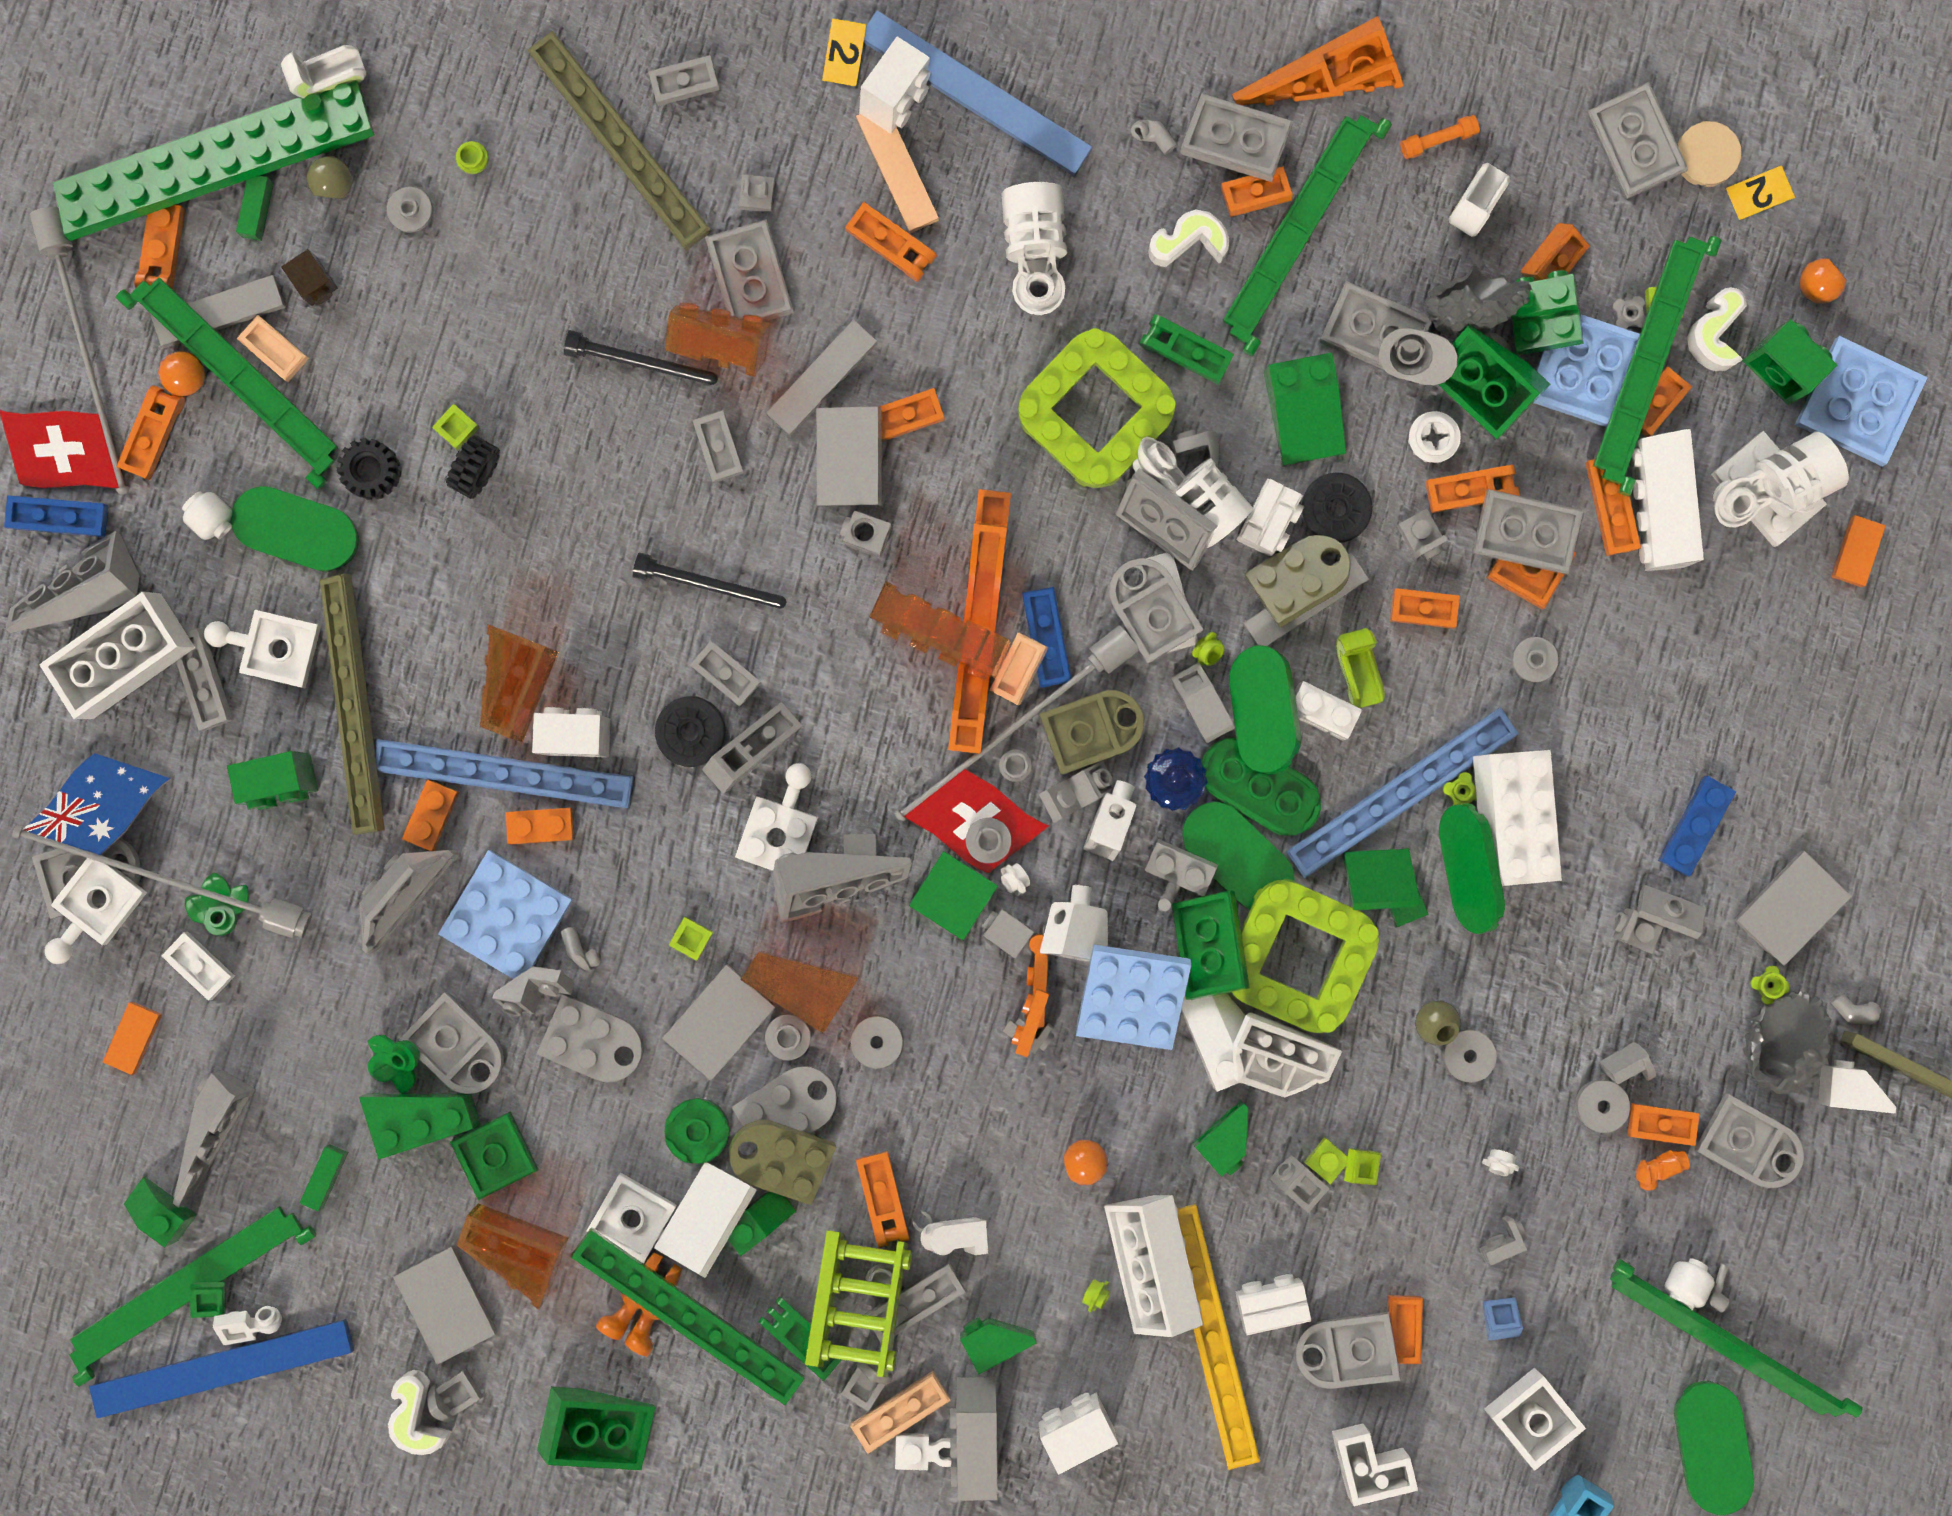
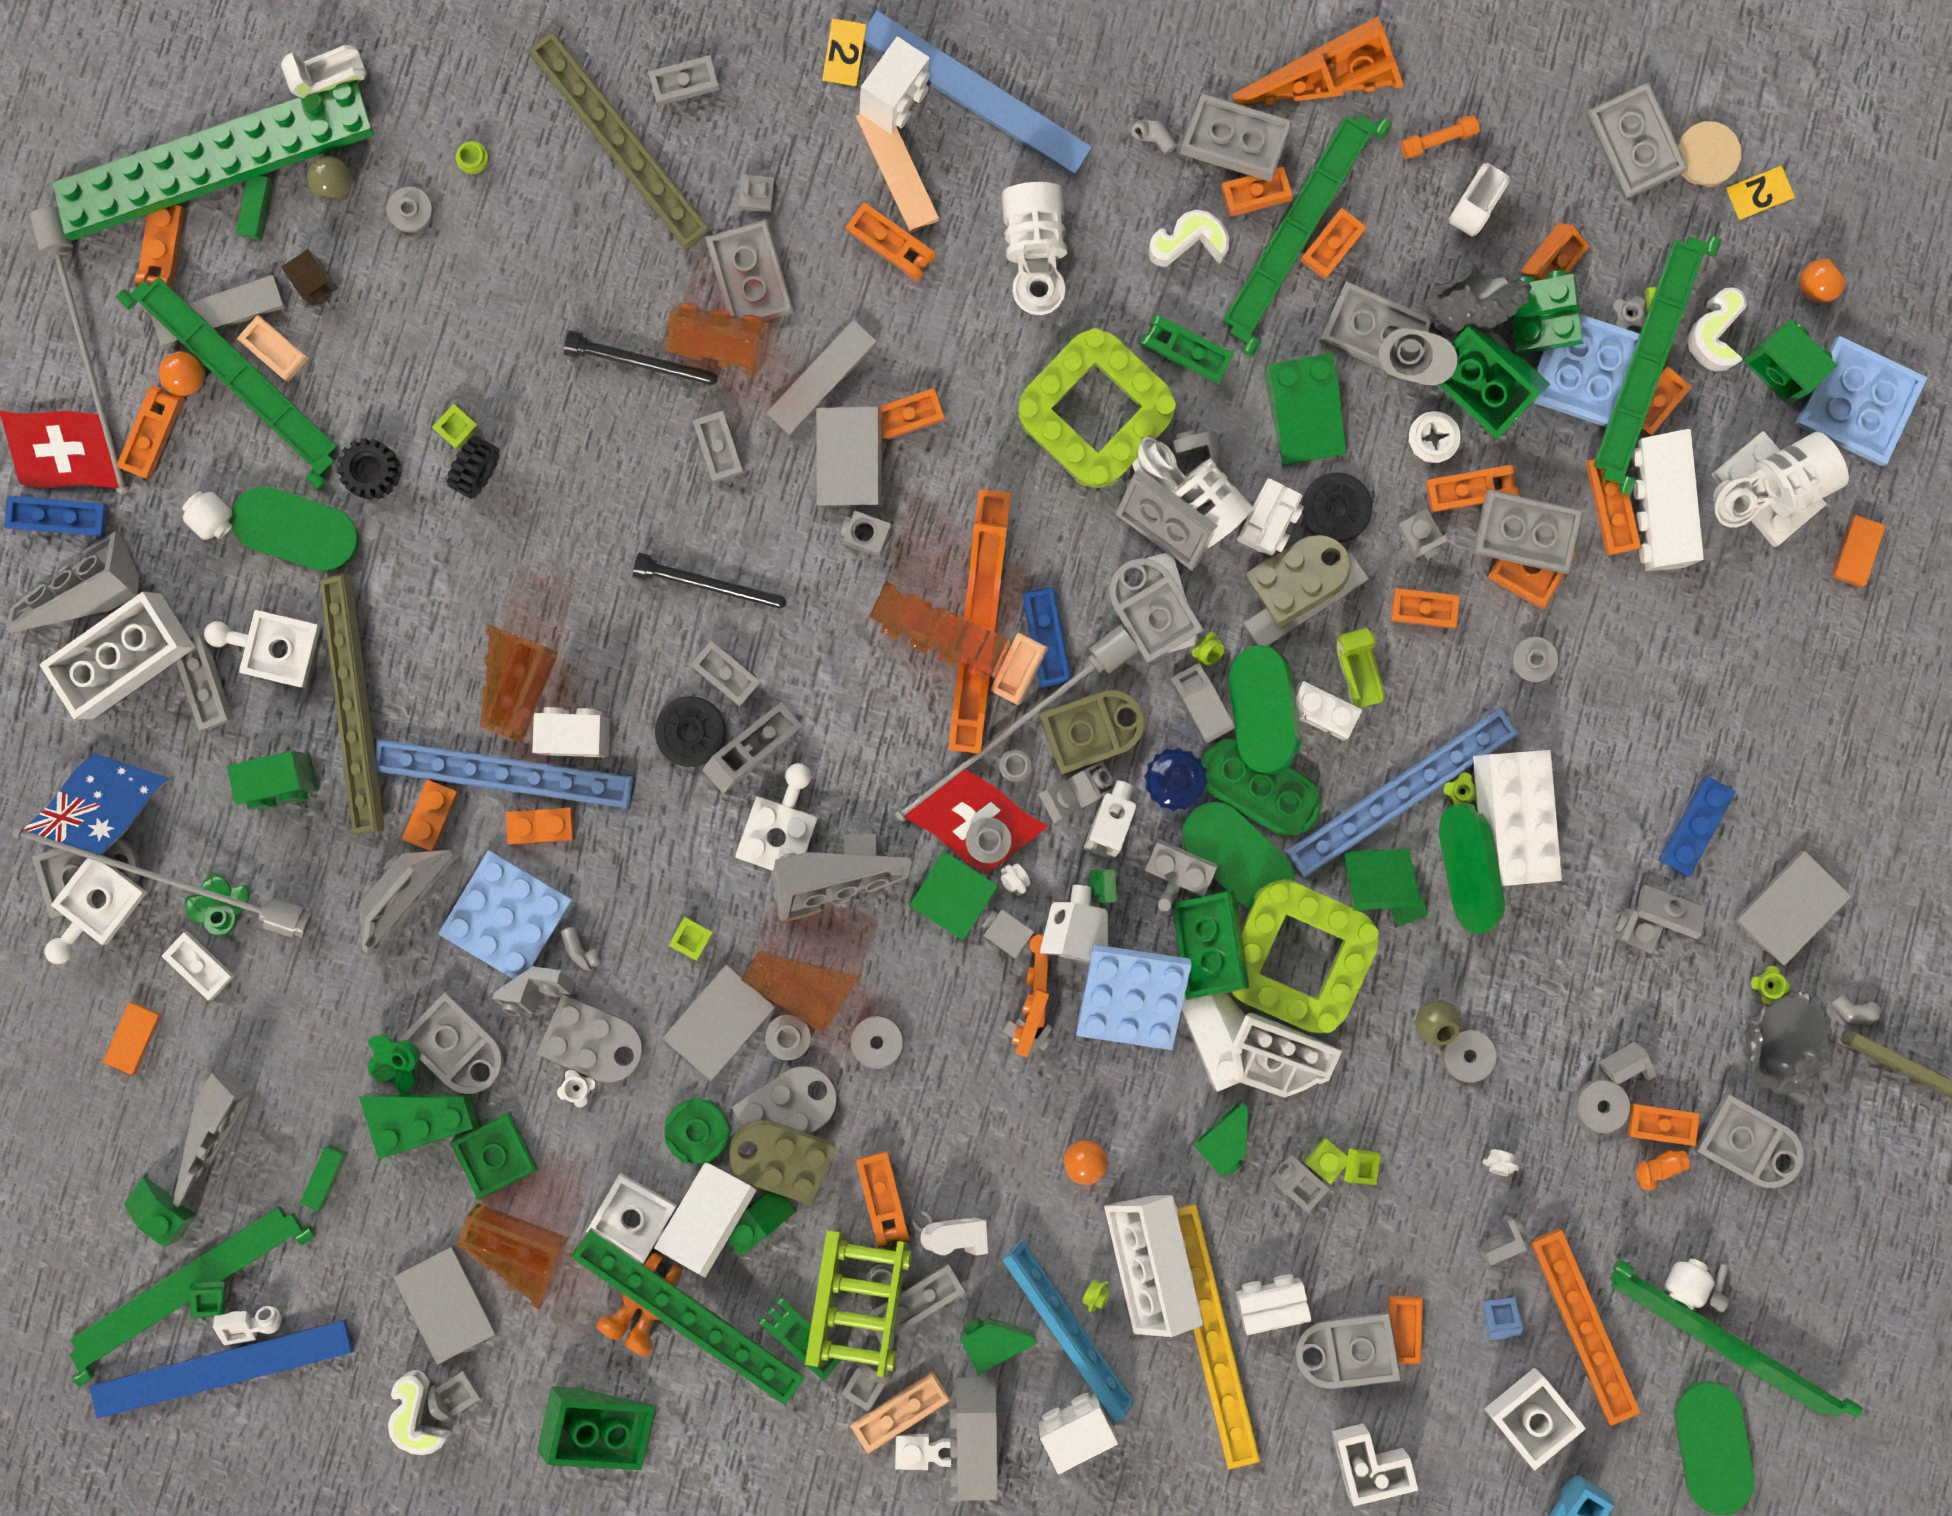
white slope [1818,1060,1896,1113] -> none
none -> white plate [557,1069,596,1107]
none -> dark azure tile [1002,1241,1134,1423]
none -> green plate [1088,869,1117,903]
none -> orange plate [1300,208,1367,280]
none -> orange plate [1529,1228,1641,1426]

